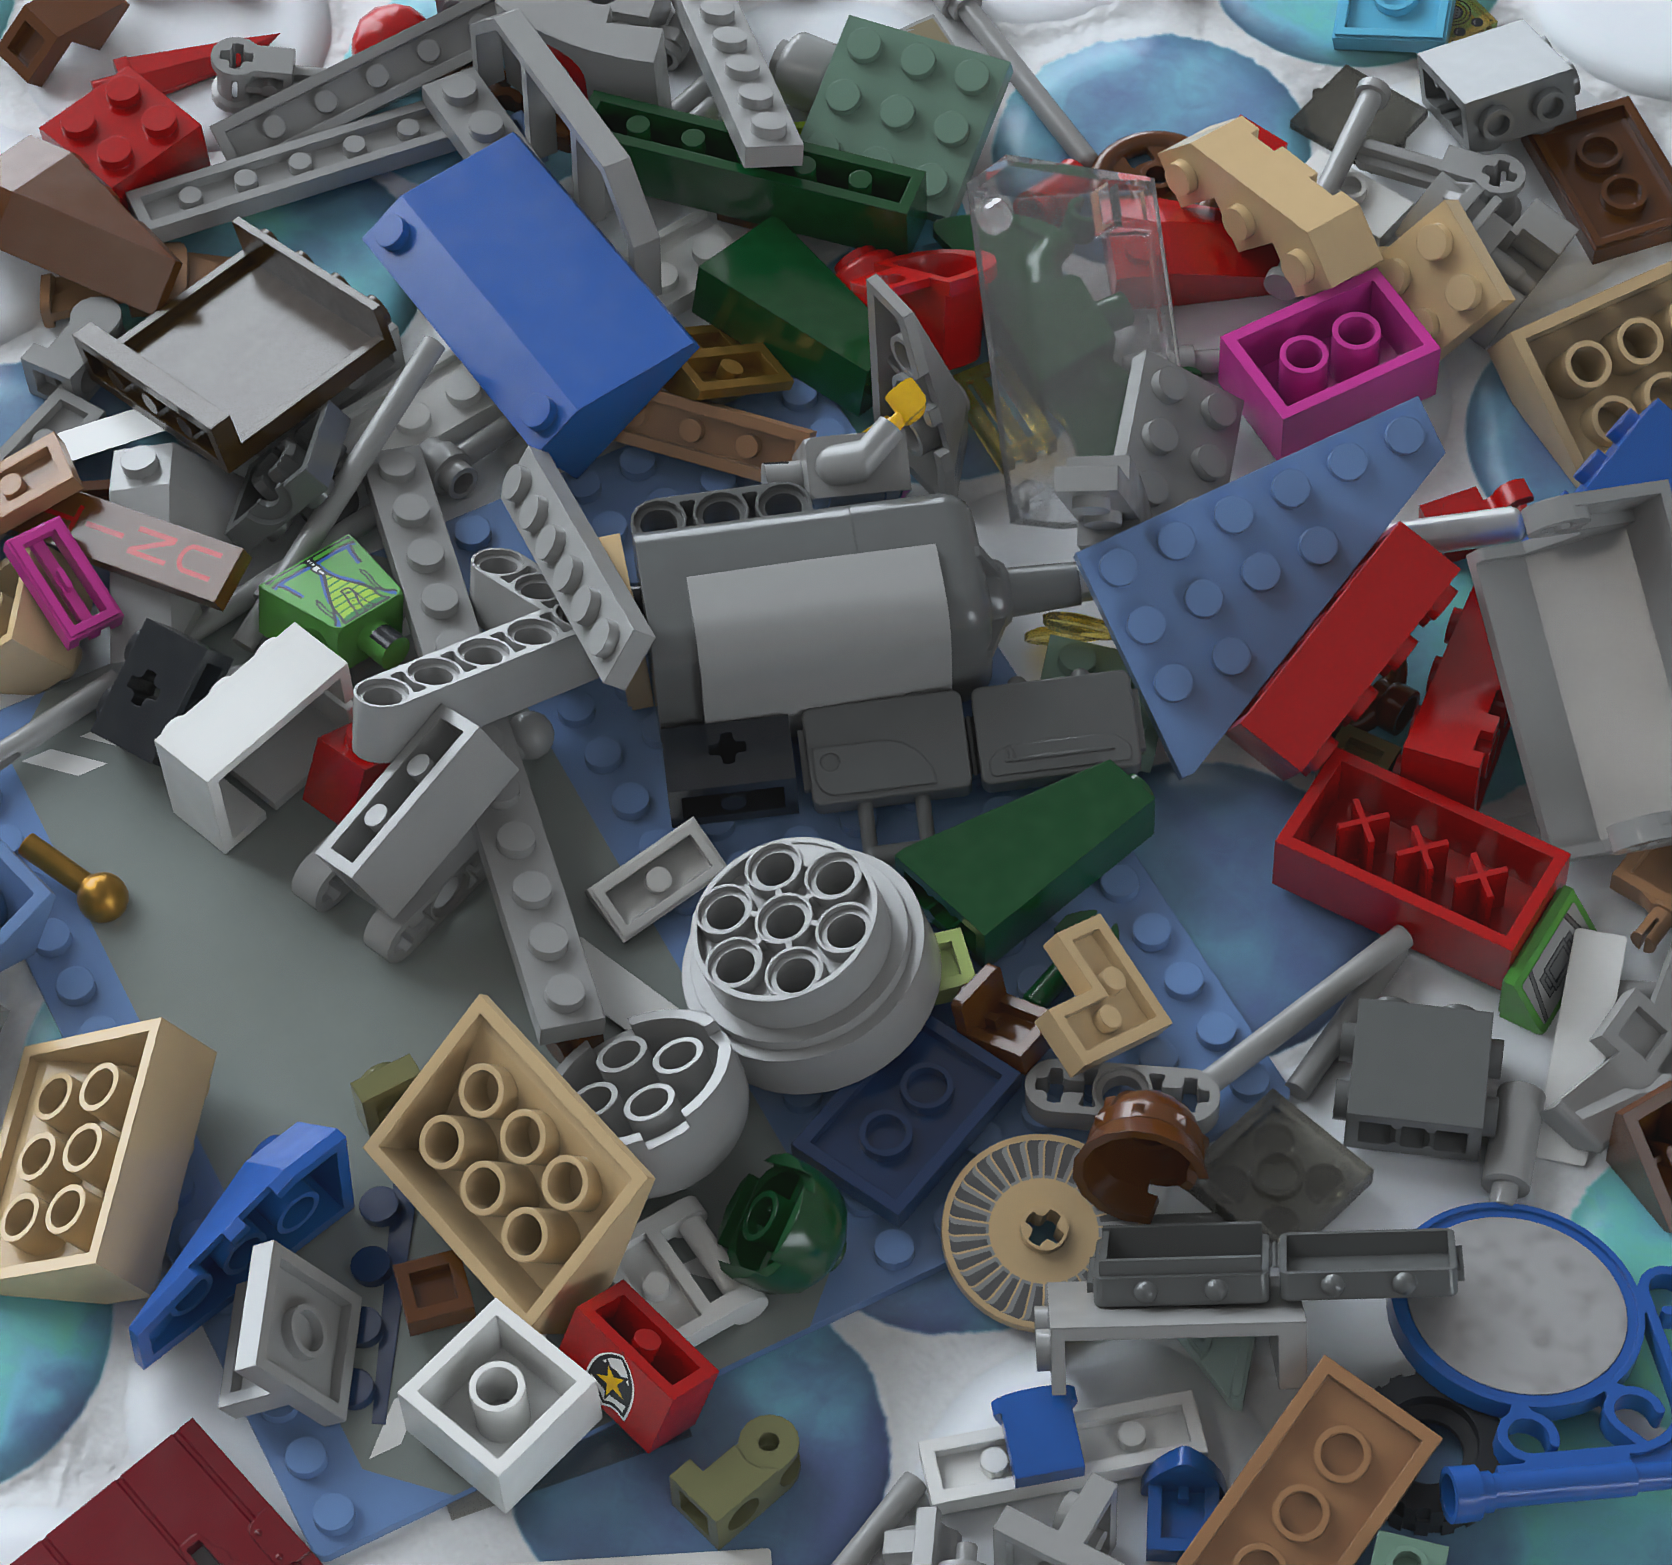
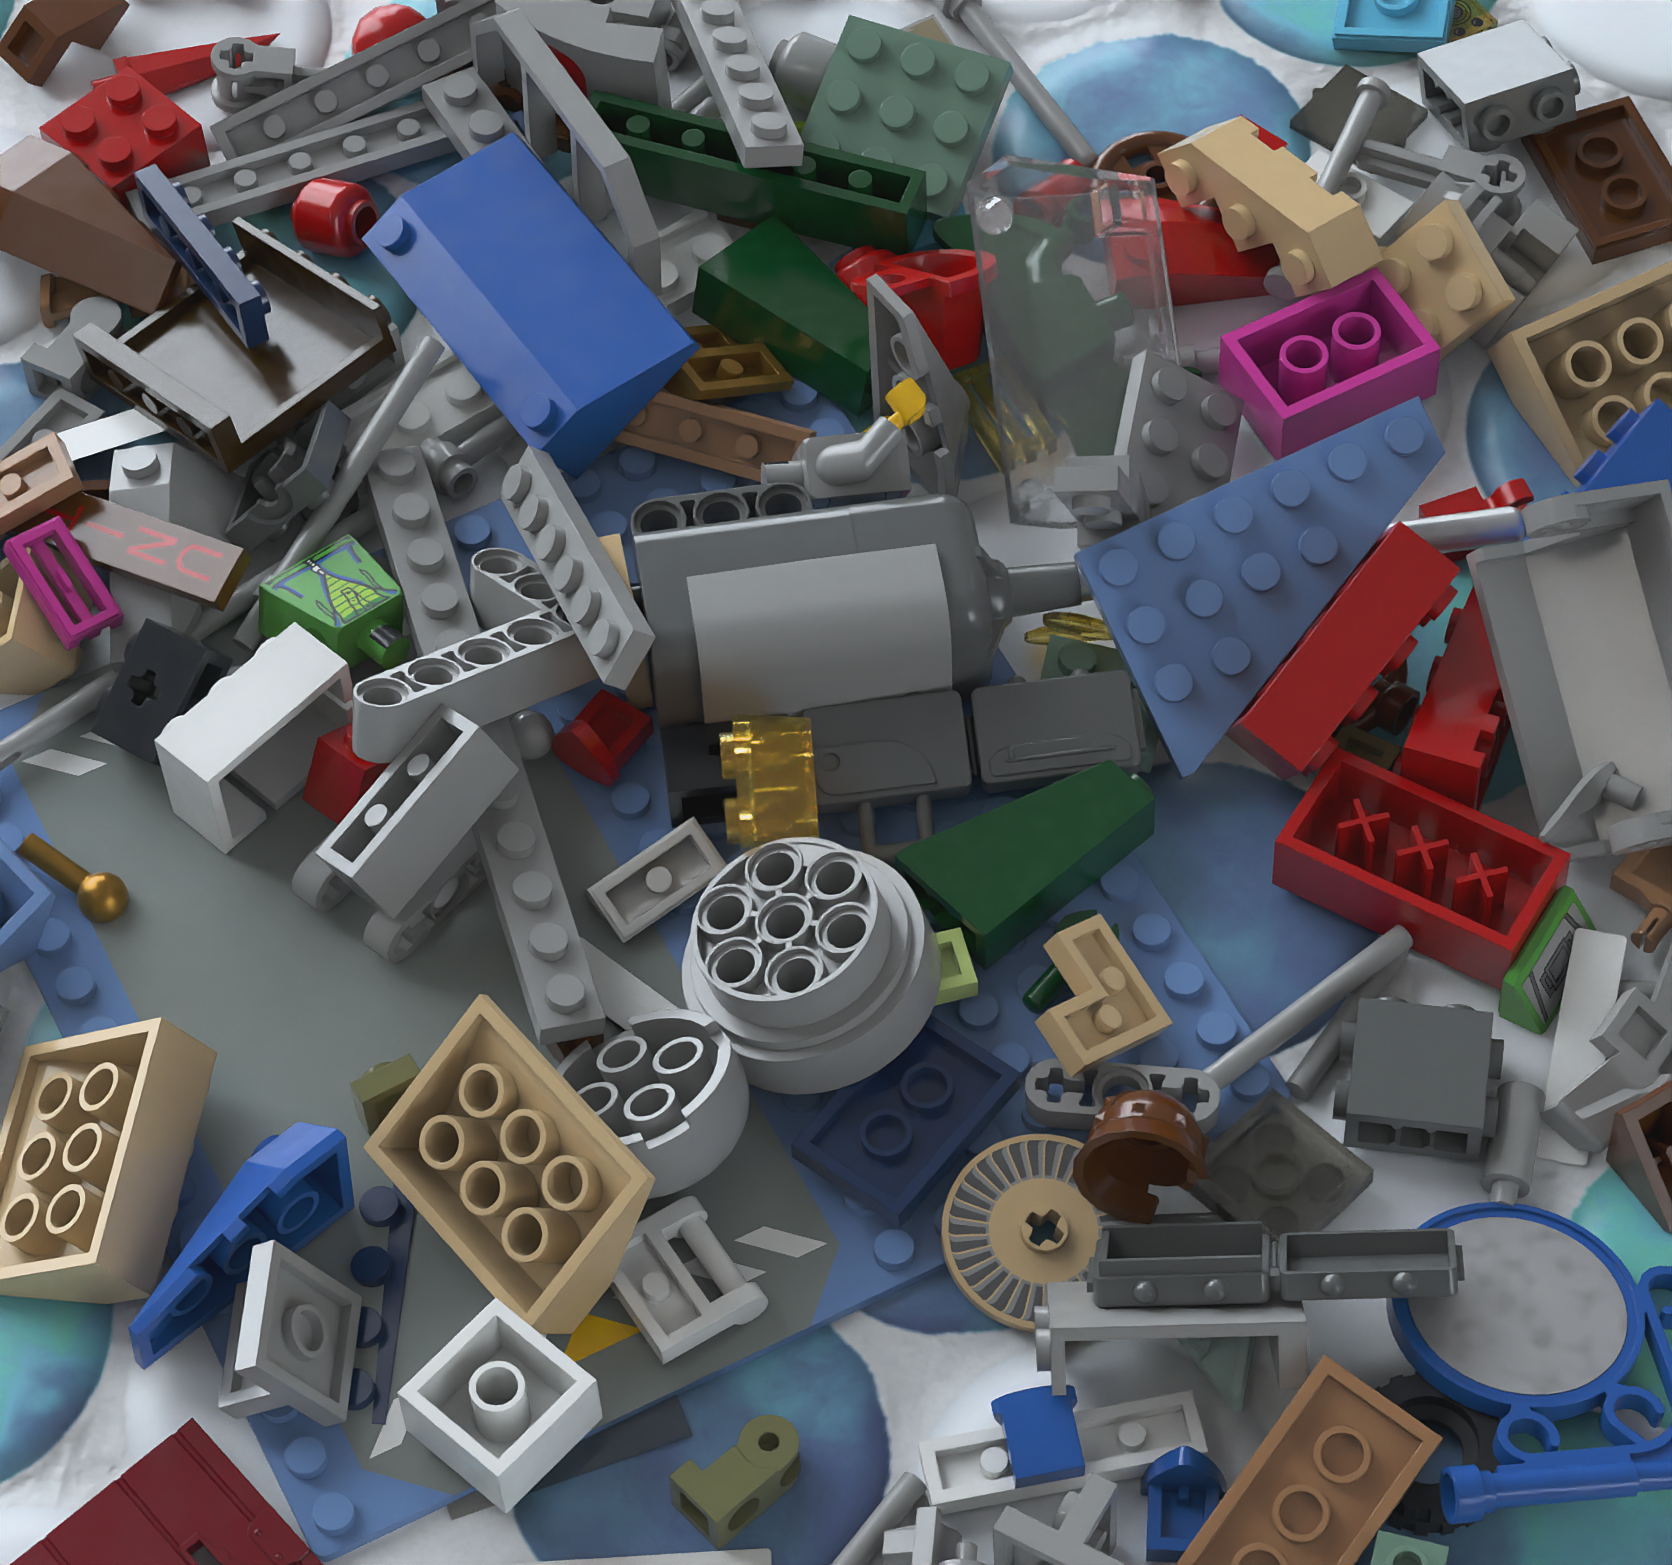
reddish brown plate [392,1250,476,1337] -> none
red brick [559,1279,719,1454] -> none
dark green cylinder [717,1153,848,1295] -> none
reddish brown bracket [951,963,1051,1075] -> none
none -> dark blue plate [134,164,271,349]
none -> red head [291,178,380,258]
none -> red tile [551,689,654,786]
none -> clear yellow slope [720,714,819,855]
none -> light grey bar [1539,761,1643,843]

